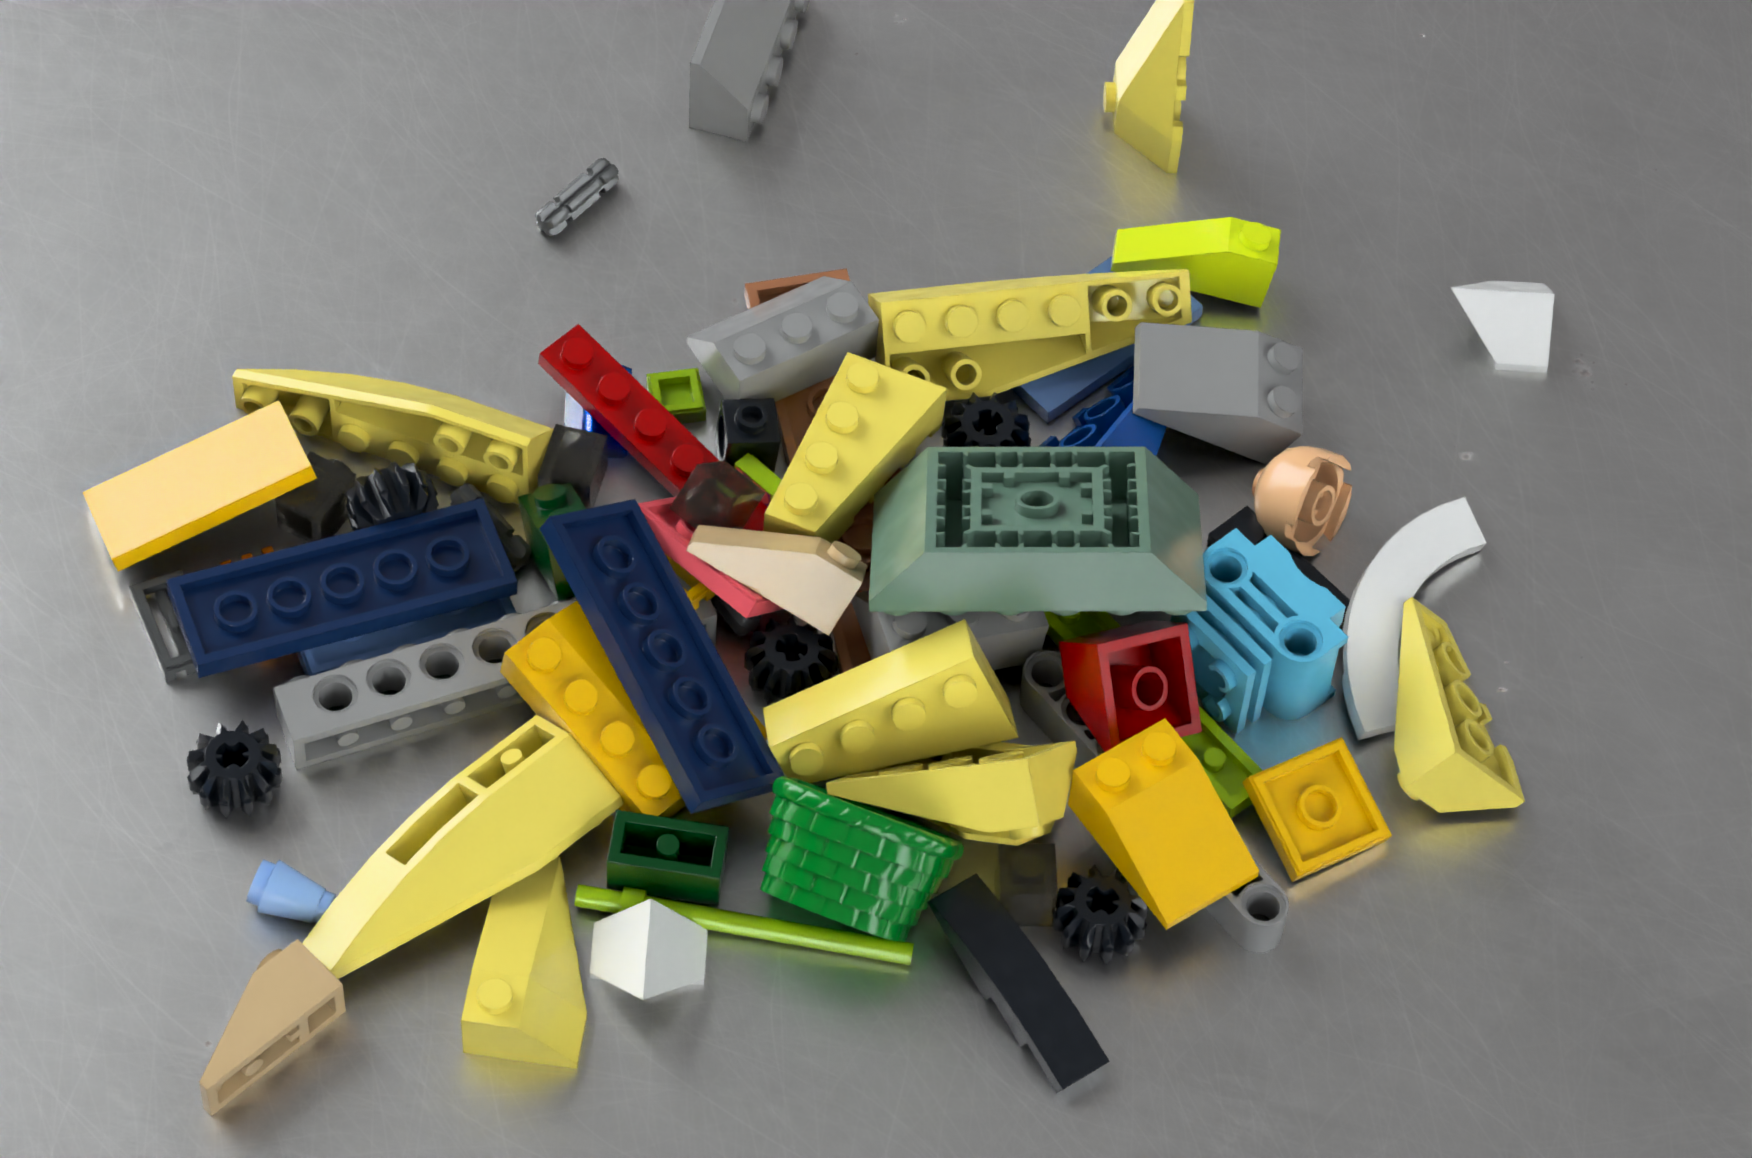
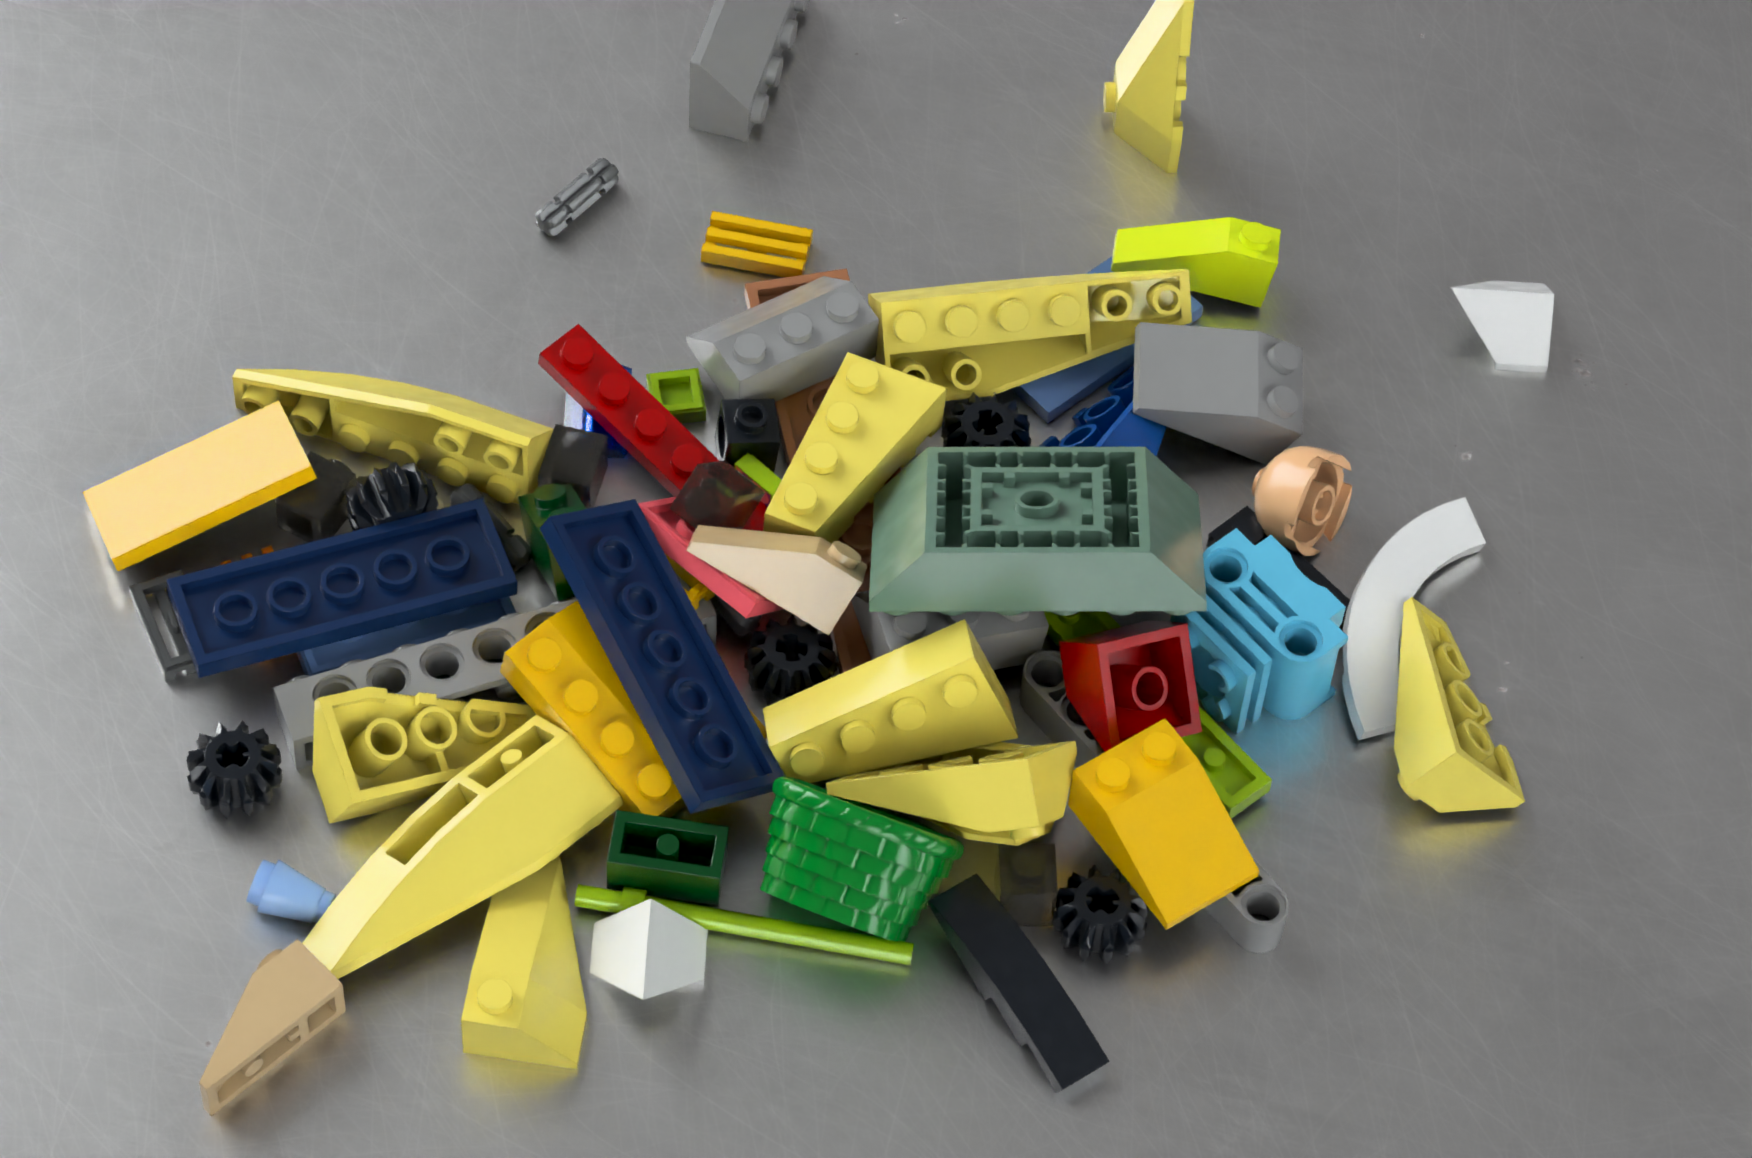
yellow tile [1242,737,1392,882] -> none
none -> light yellow wedge [312,687,536,824]
none -> yellow tile [701,211,813,278]

